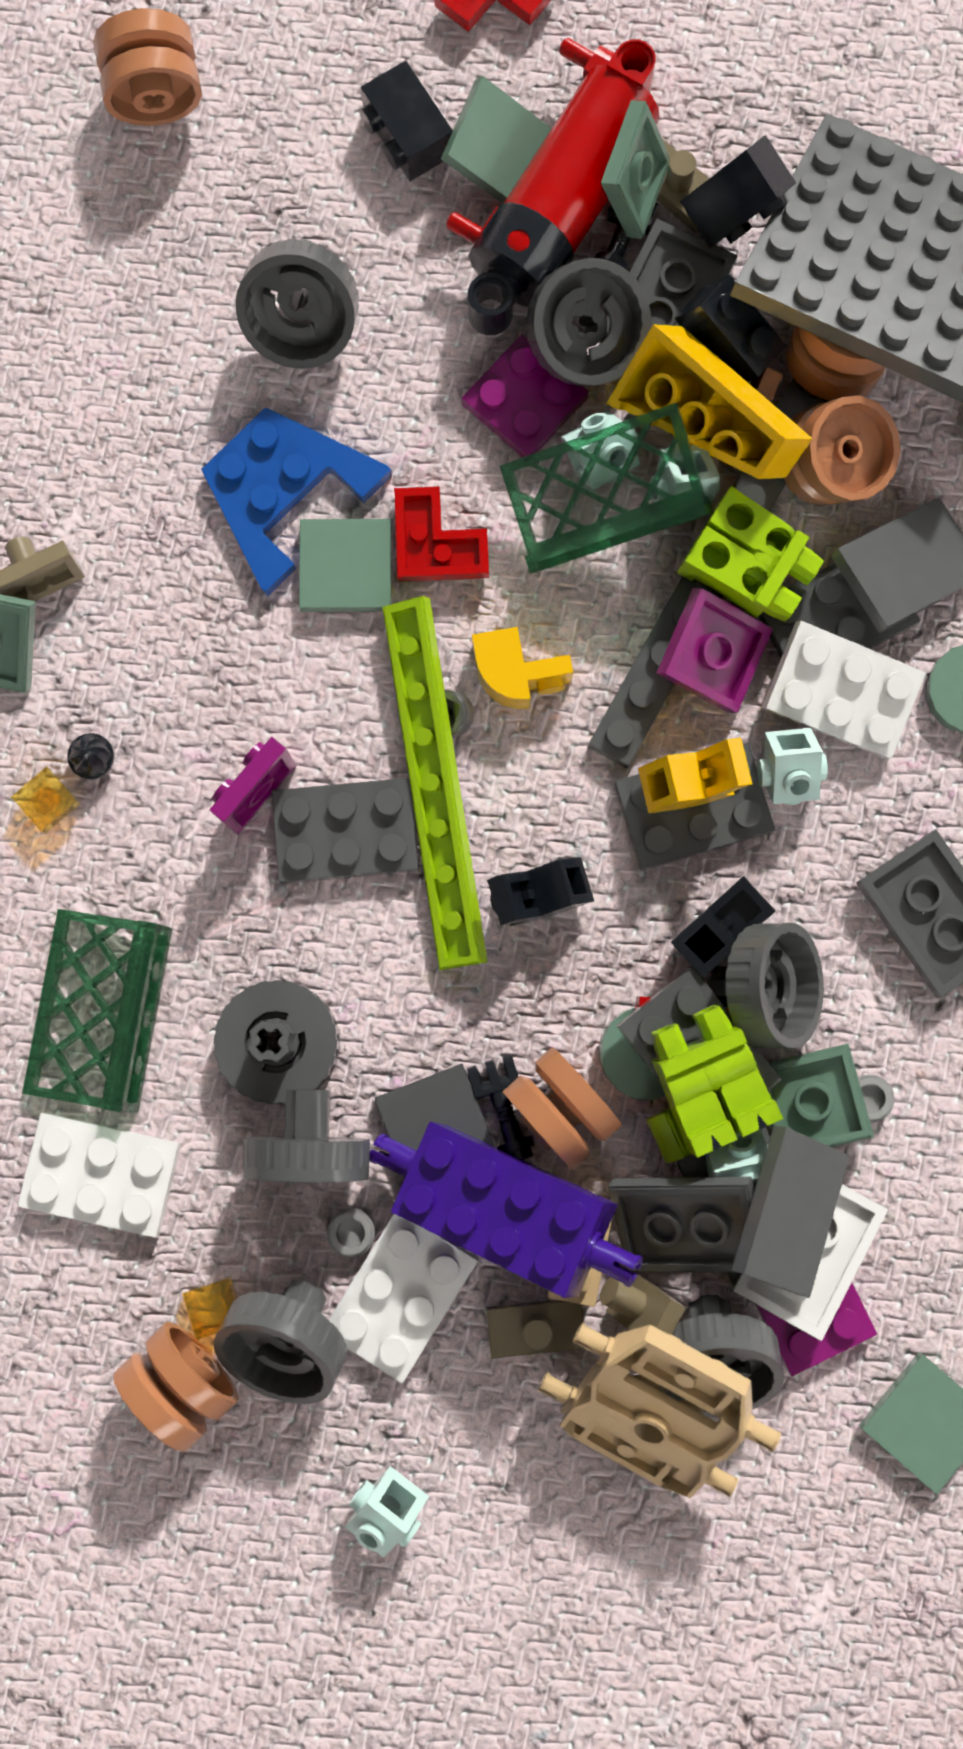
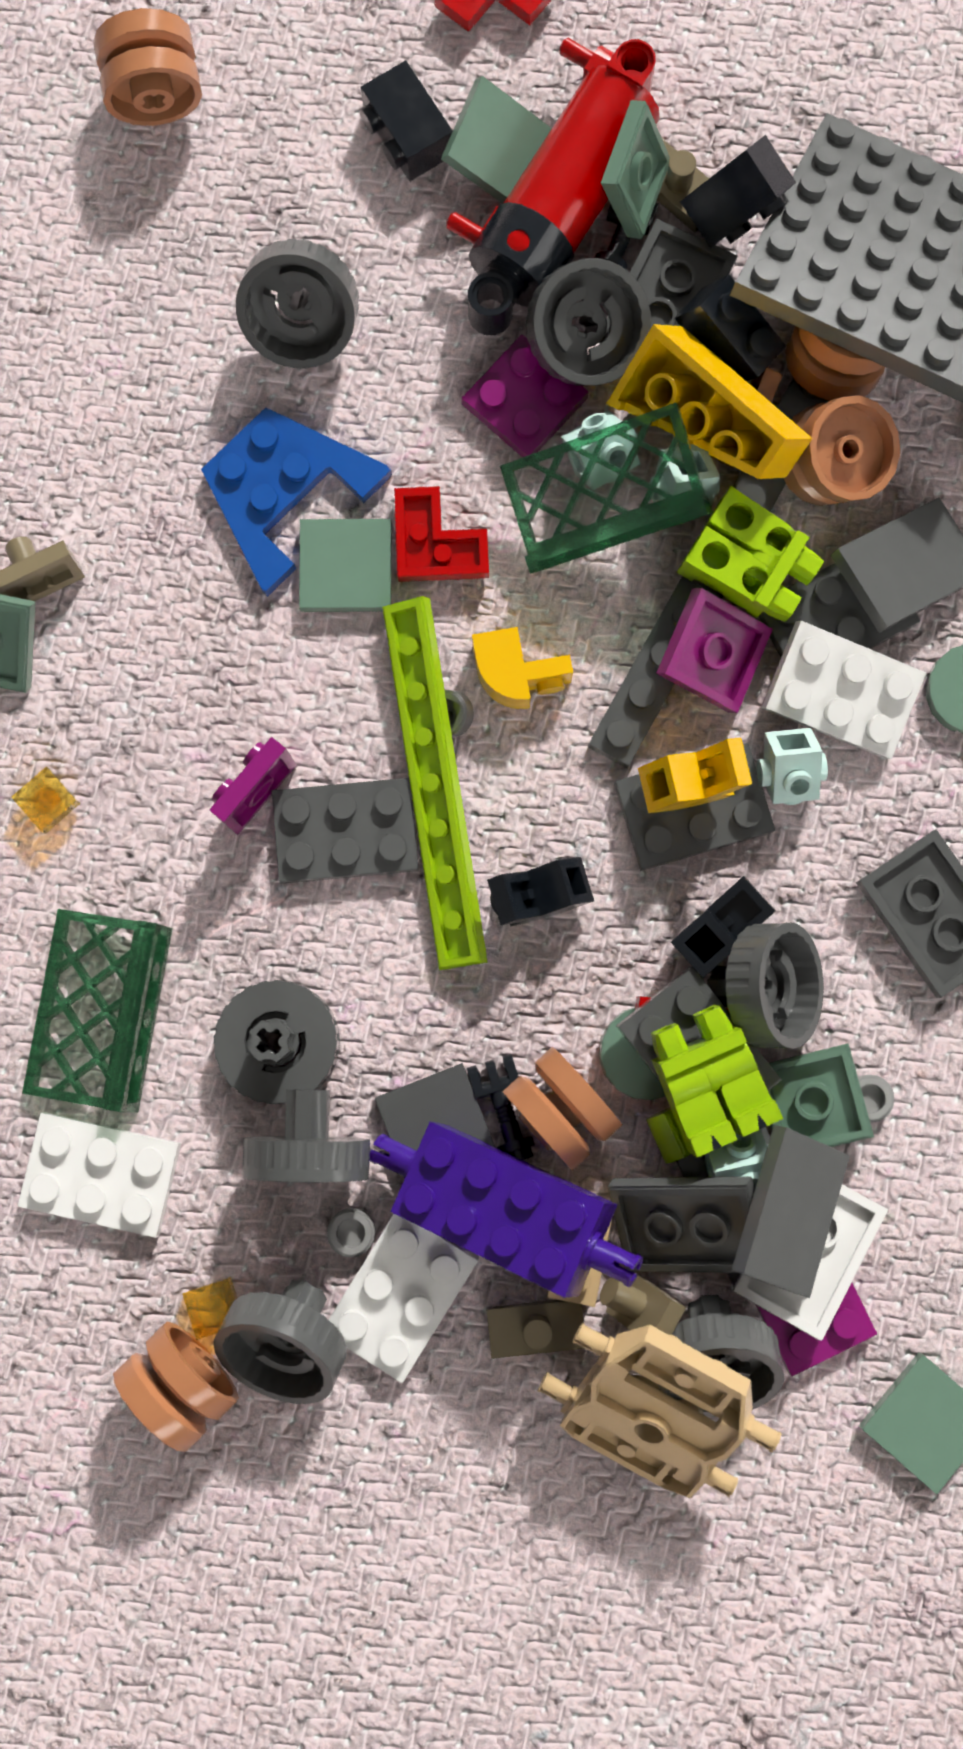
black plate [67,733,115,780] -> none
light aqua brick [345,1466,429,1558] -> none

